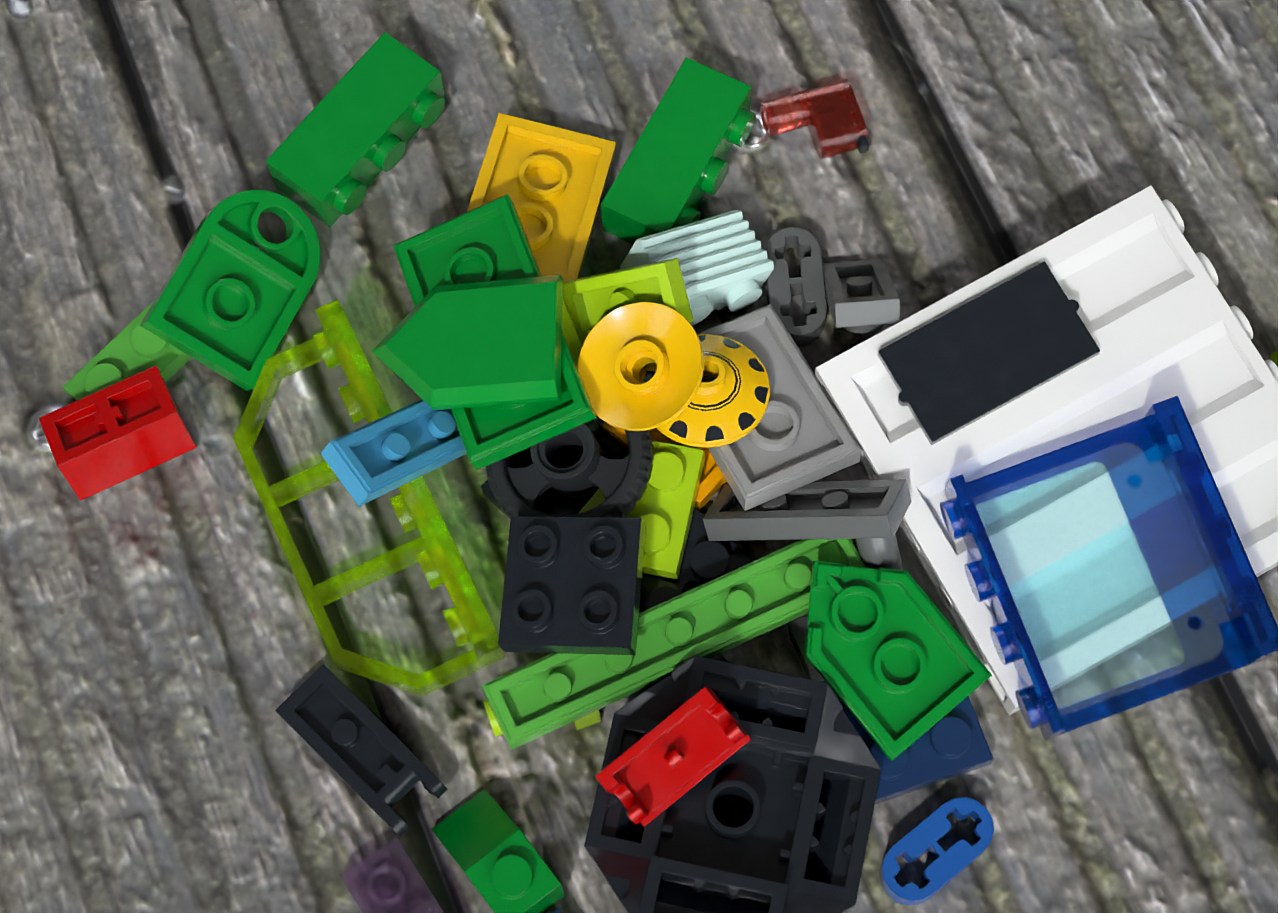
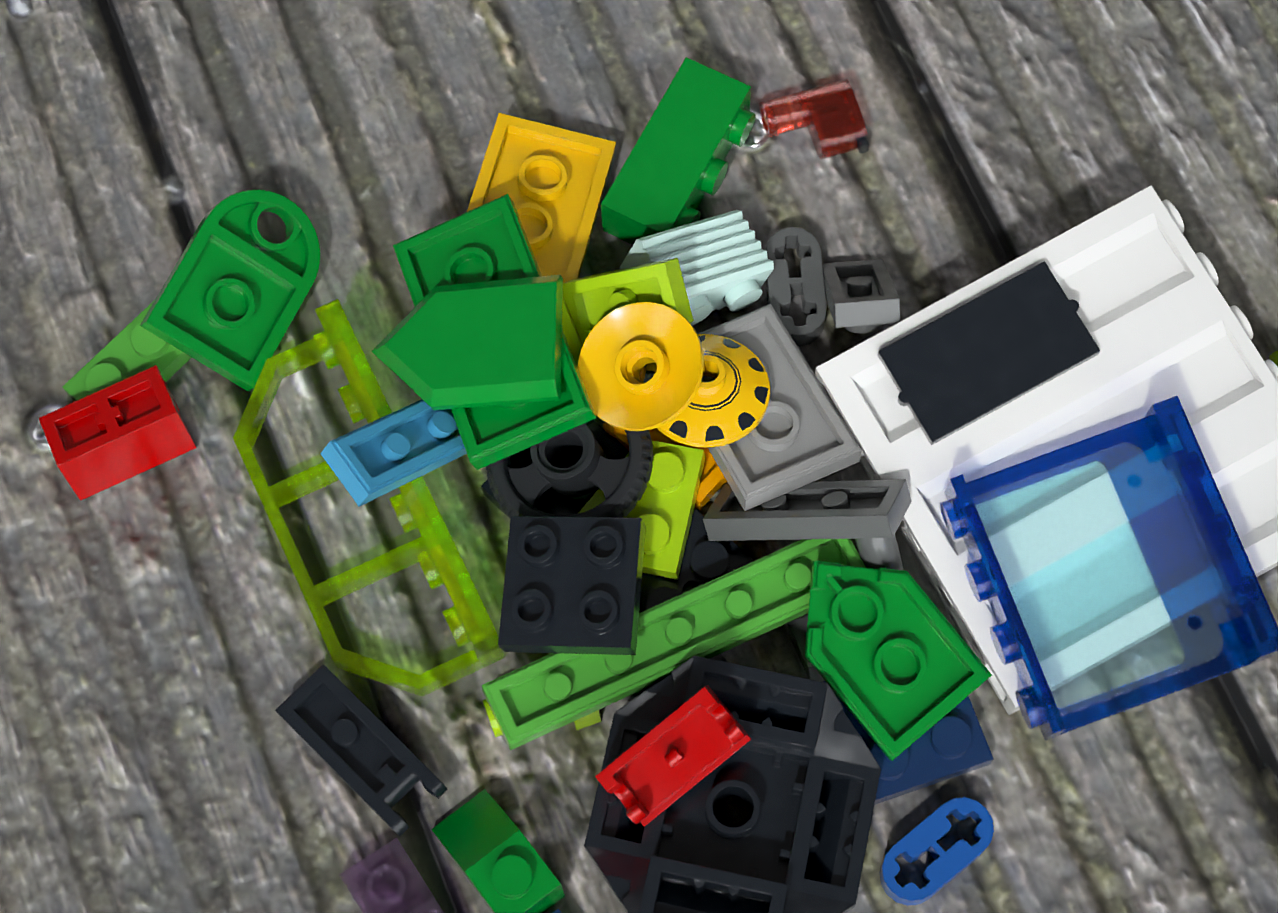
green brick [266,32,446,228] -> none

